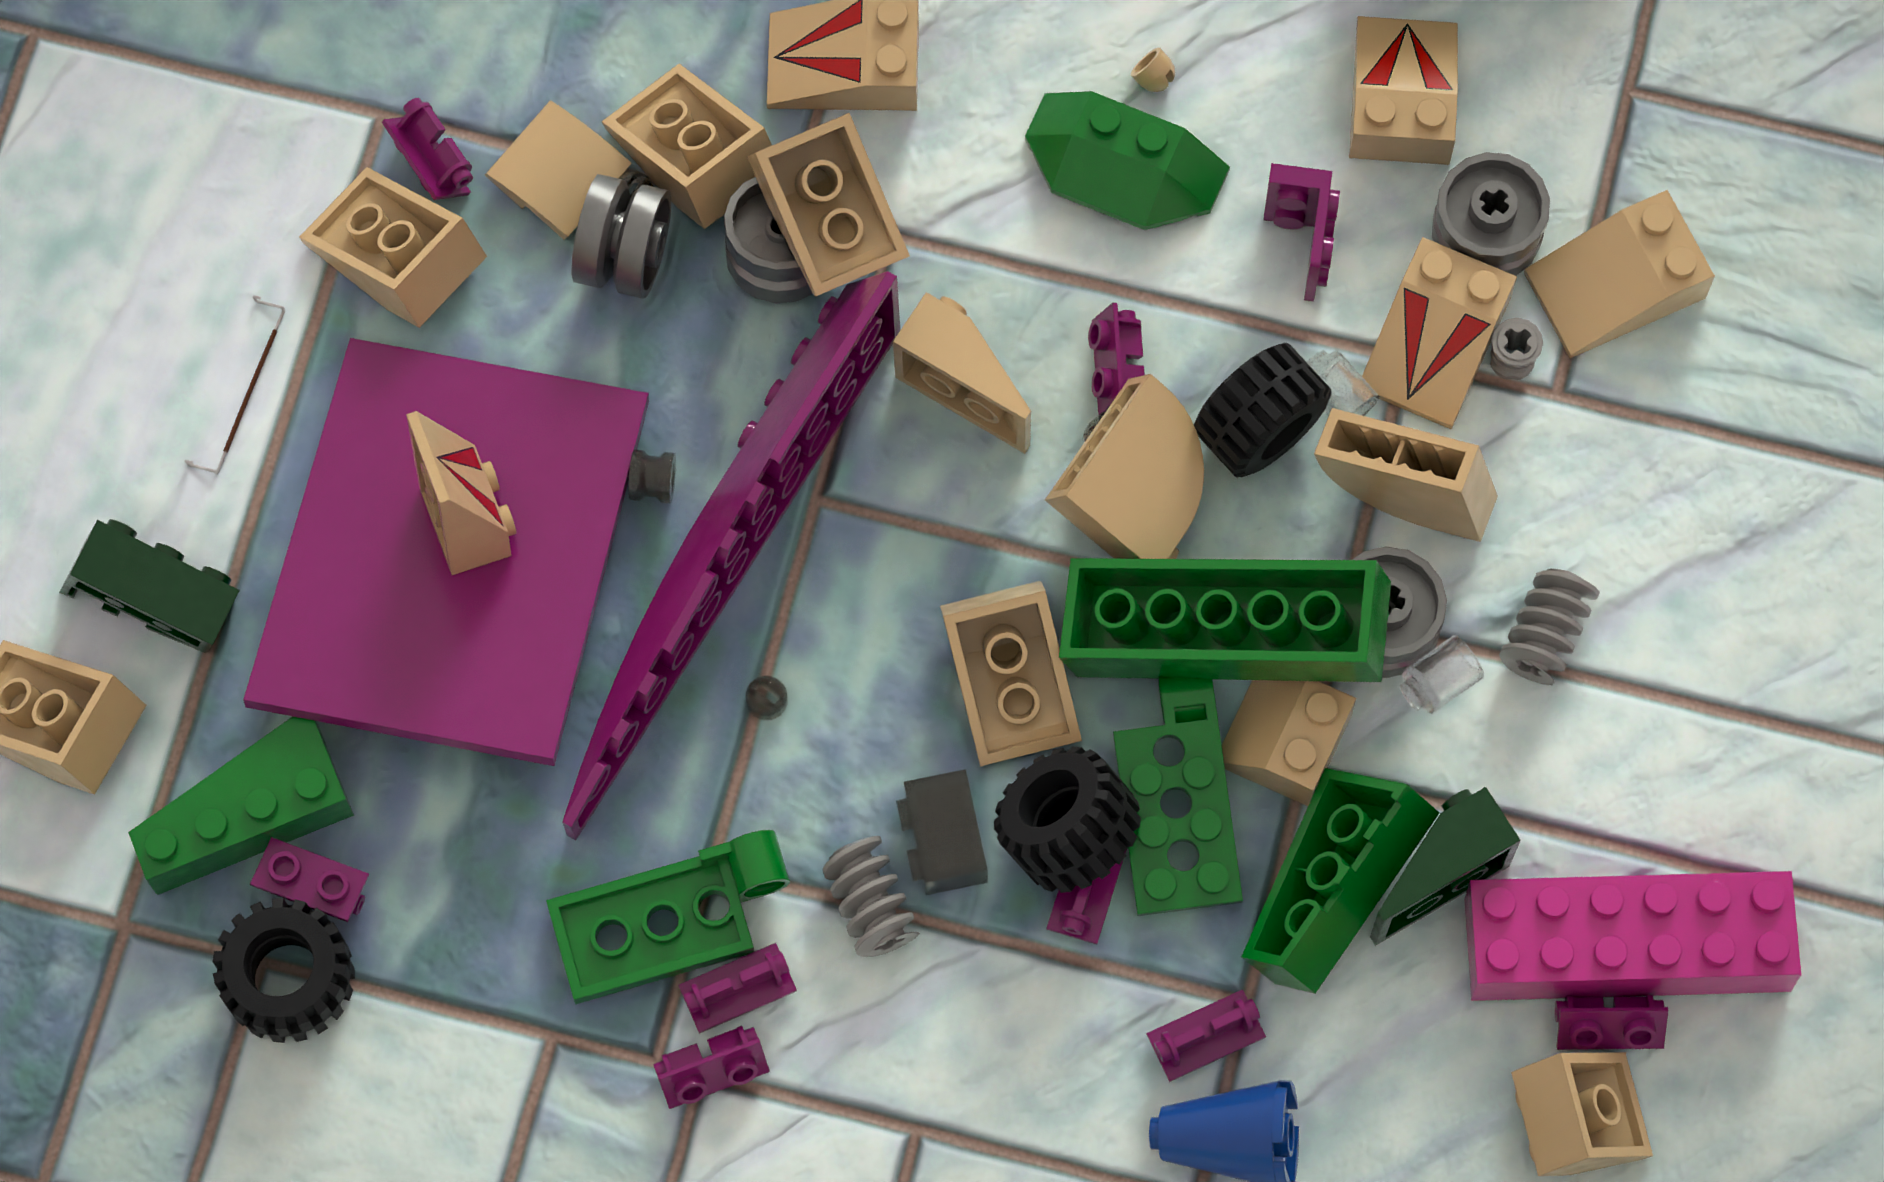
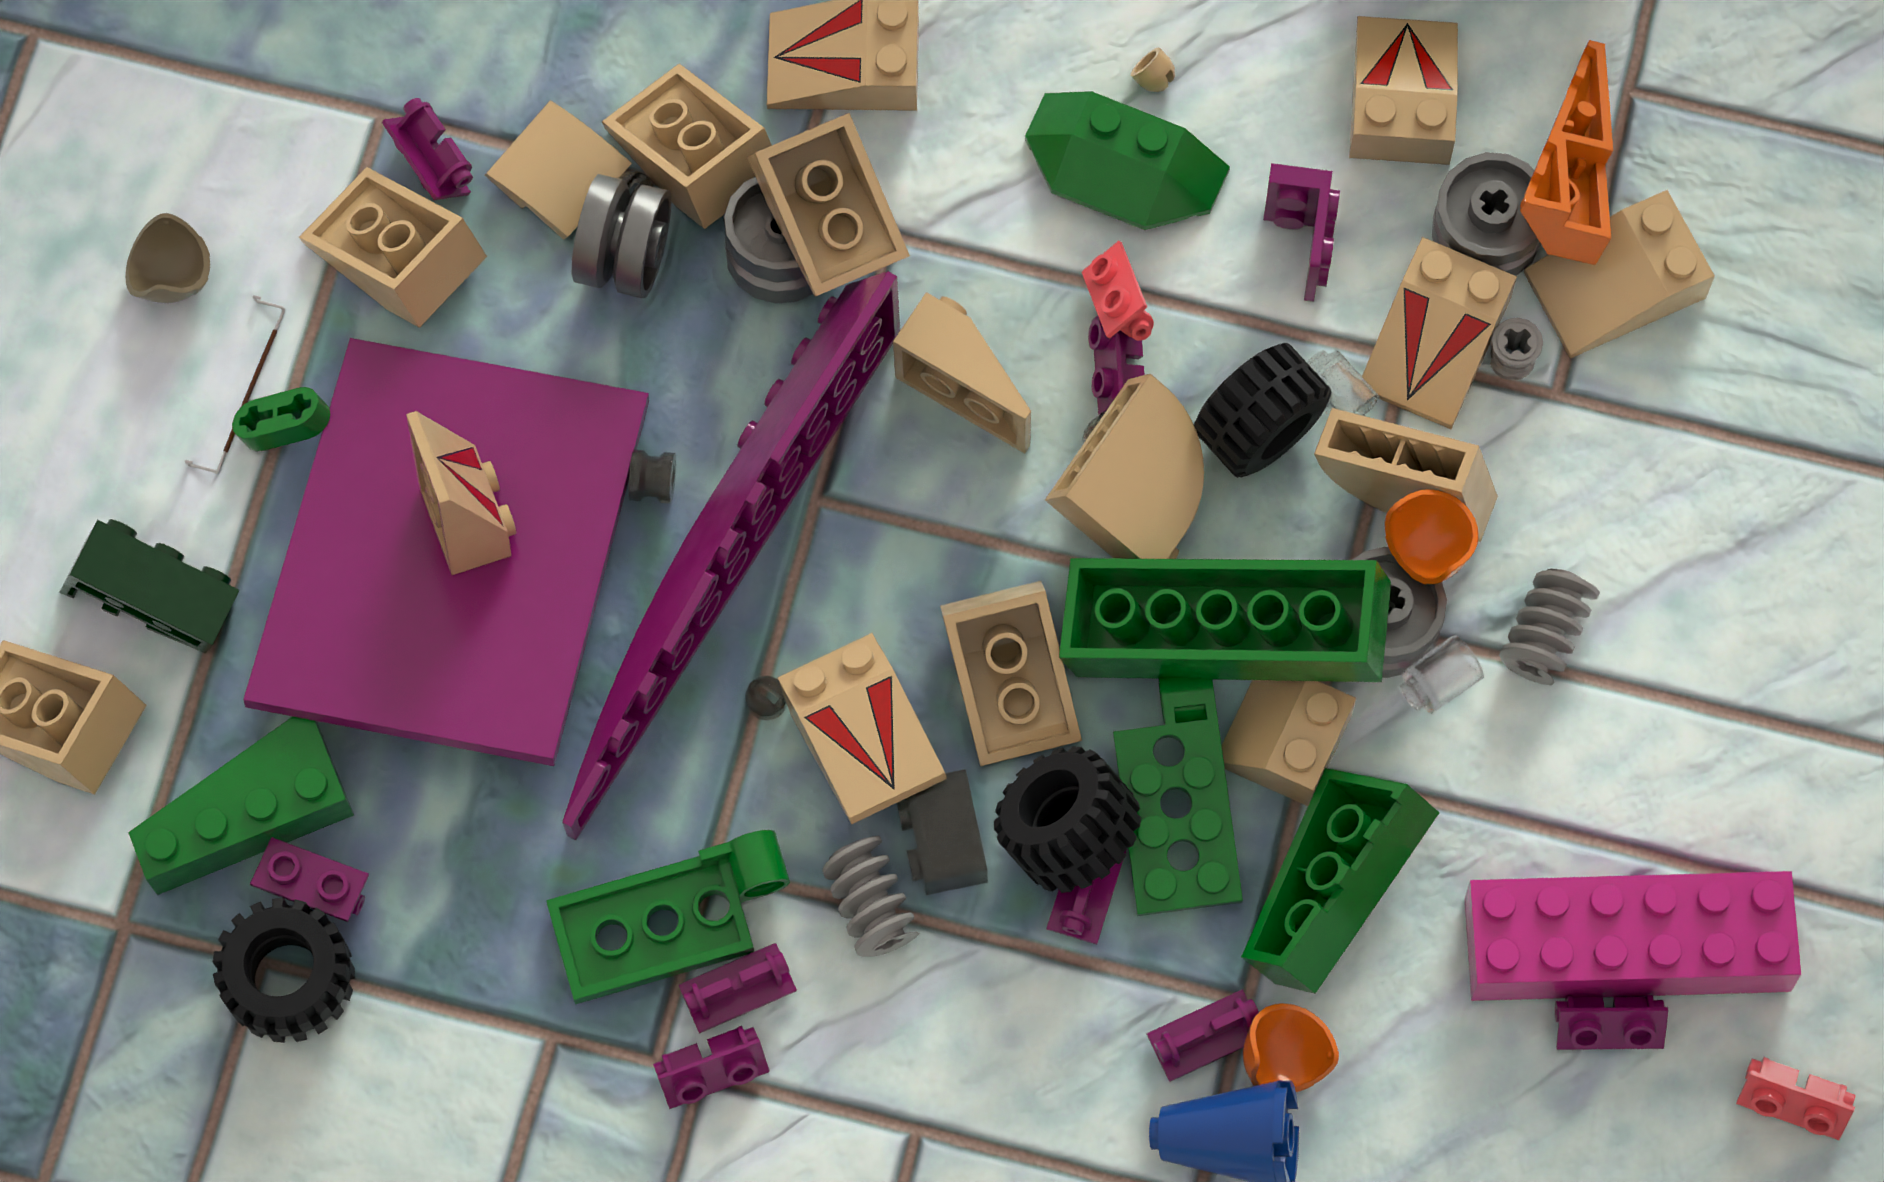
dark green slope [1370,787,1521,946] -> none
tan slope [1511,1052,1653,1176] -> none
none -> dark tan helmet [125,213,210,303]
none -> green beam [232,387,331,451]
none -> tan slope [777,633,947,825]
none -> coral hinge [1081,240,1154,341]
none -> orange helmet [1243,1003,1339,1092]
none -> orange helmet [1385,489,1479,585]
none -> orange wedge [1520,40,1613,265]
none -> coral hinge [1736,1057,1855,1140]

